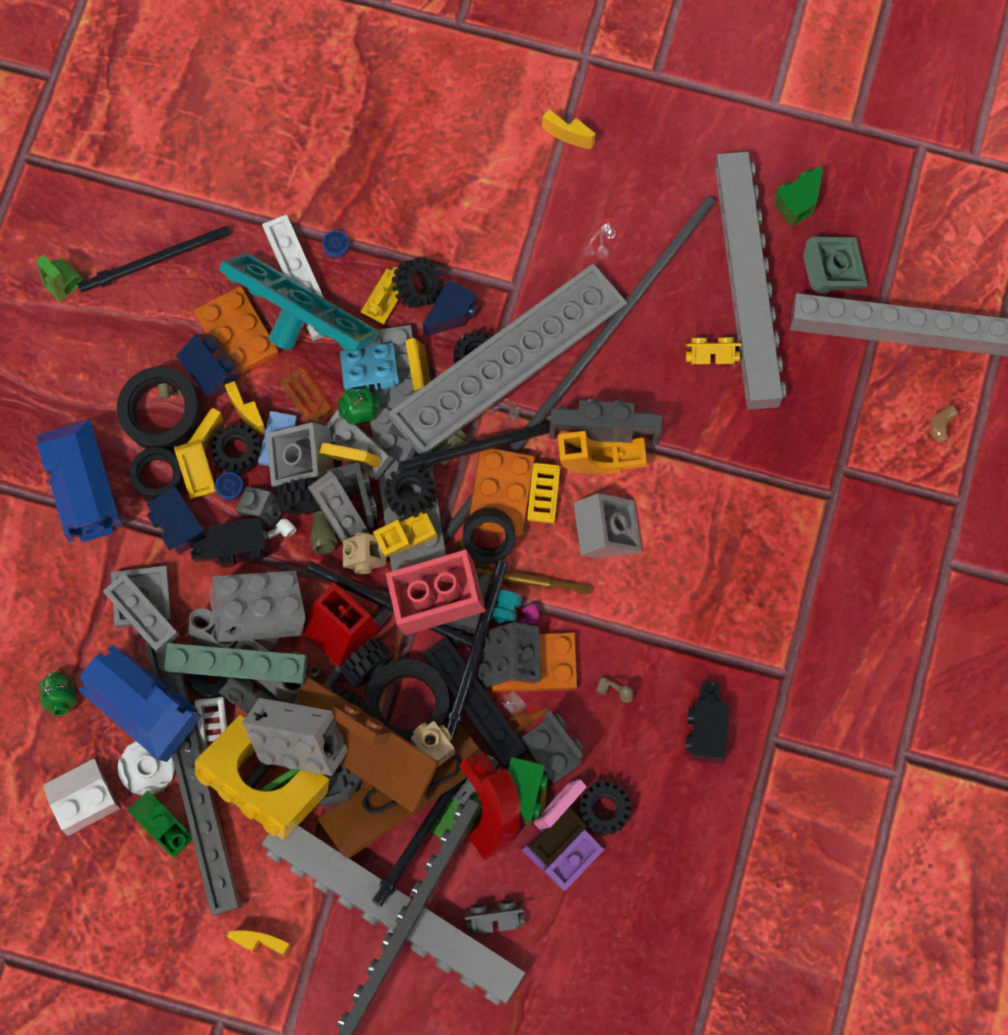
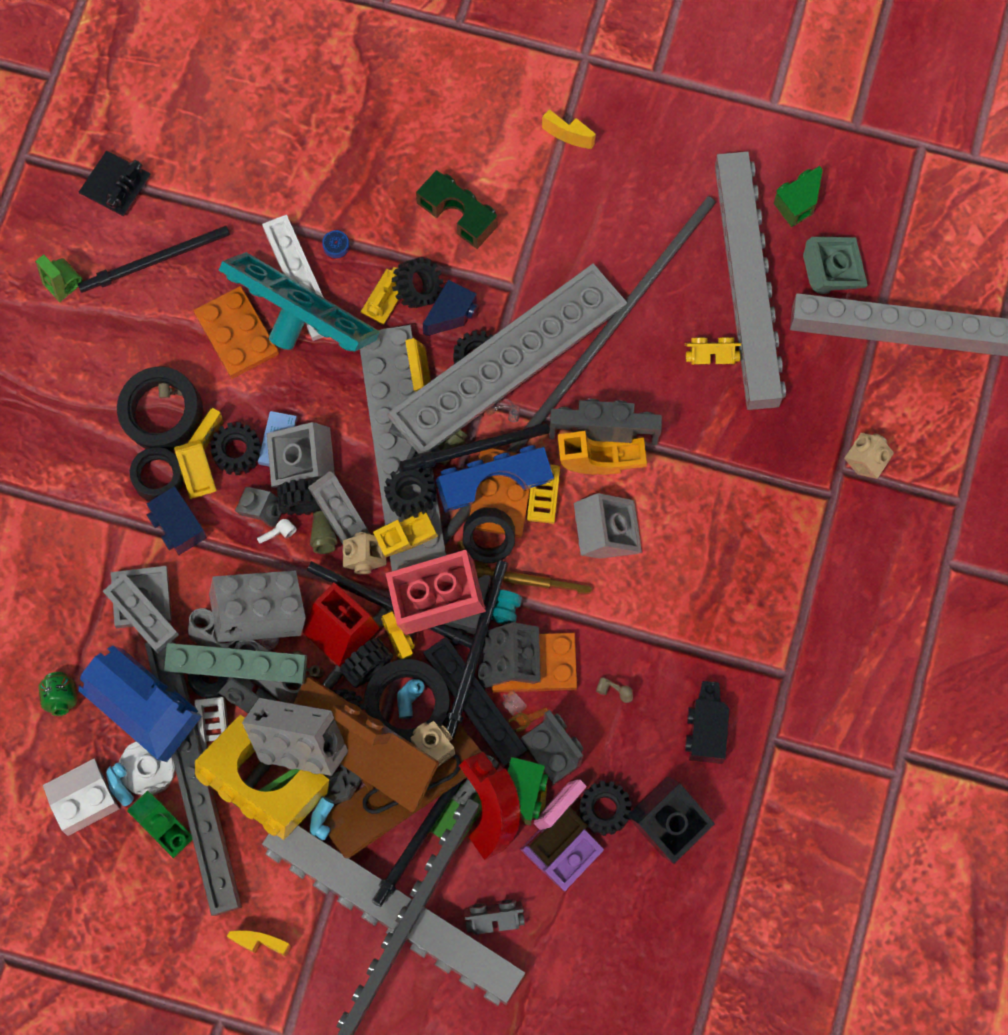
blue brick [36,419,122,542] -> none
dark blue brick [176,334,242,396] -> none
black hinge [190,517,271,567] -> none
tile [215,472,244,501] -> none
yellow slope [225,381,265,436] -> none
clear yellow tile [279,367,332,423] -> none
yellow tile [319,443,381,468] -> none
light grey plate [325,410,394,480] -> none
dark grey bracket [326,462,378,530] -> none
green head [337,387,379,425] -> none
medium azure hinge [340,343,399,391] -> none
dark pink hand [517,604,540,625] -> none
clear piece [583,223,616,260] -> none
medium nougat arm [930,405,958,443] -> none
none -> black hinge [79,151,151,217]
none -> medium azure arm [106,763,134,806]
none -> medium azure arm [309,796,335,841]
none -> yellow plate [381,612,414,660]
none -> medium azure arm [397,679,425,719]
none -> dark green arch [416,170,497,249]
none -> blue arch [436,445,554,512]
none -> black brick [627,776,715,864]
none -> tan brick [844,433,894,479]

